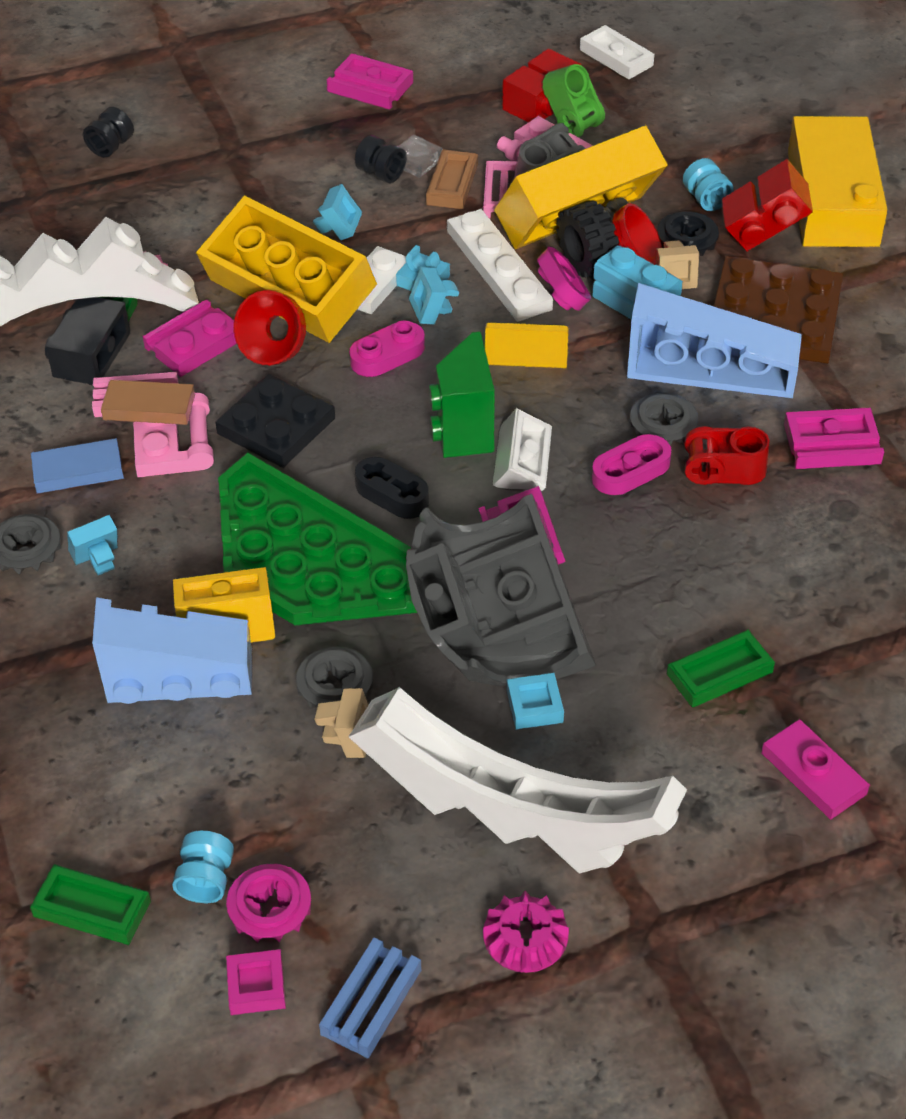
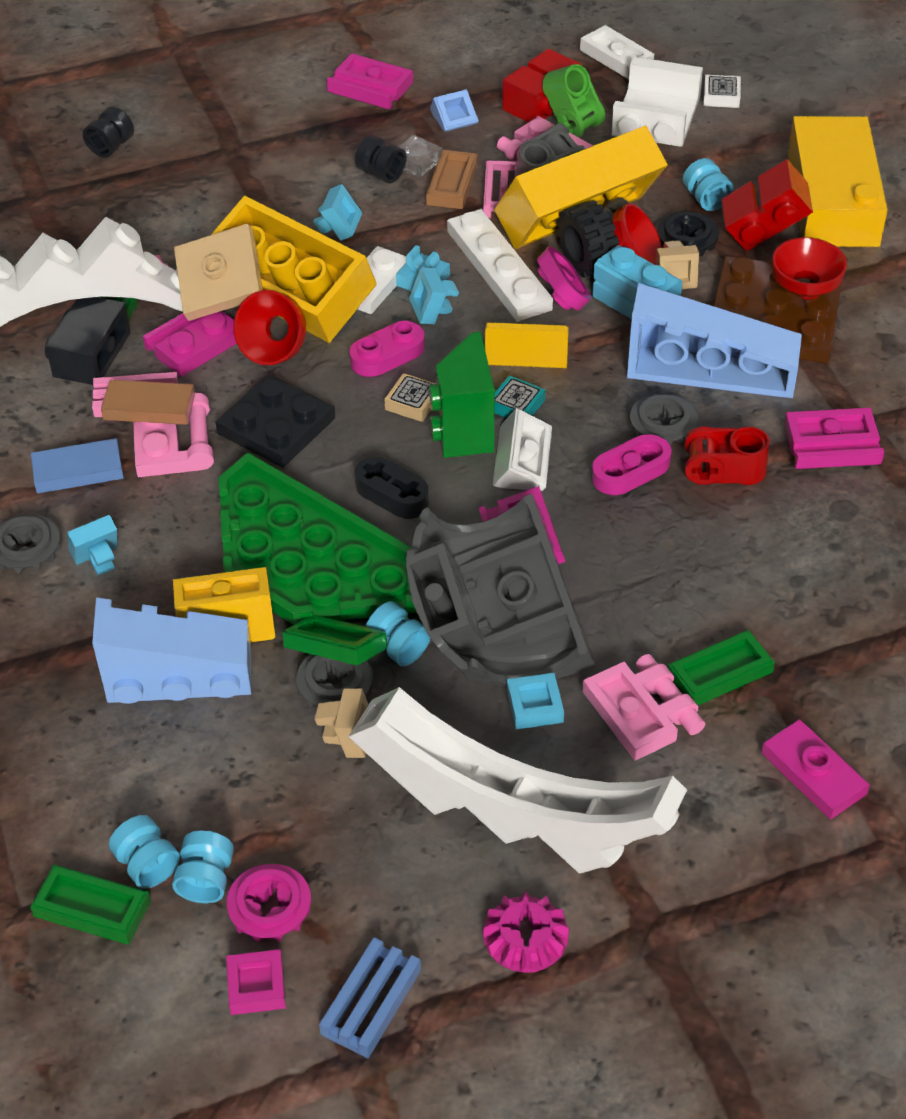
none -> medium azure wheel [108,815,180,889]
none -> tan plate [174,223,263,321]
none -> green tile [282,615,387,666]
none -> medium azure wheel [366,601,430,666]
none -> tile [384,373,435,422]
none -> light blue slope [430,89,479,132]
none -> tile [495,375,546,418]
none -> bright pink plate [582,654,705,761]
none -> white panel [612,56,703,147]
none -> tile [703,75,741,108]
none -> red piece [772,237,847,299]

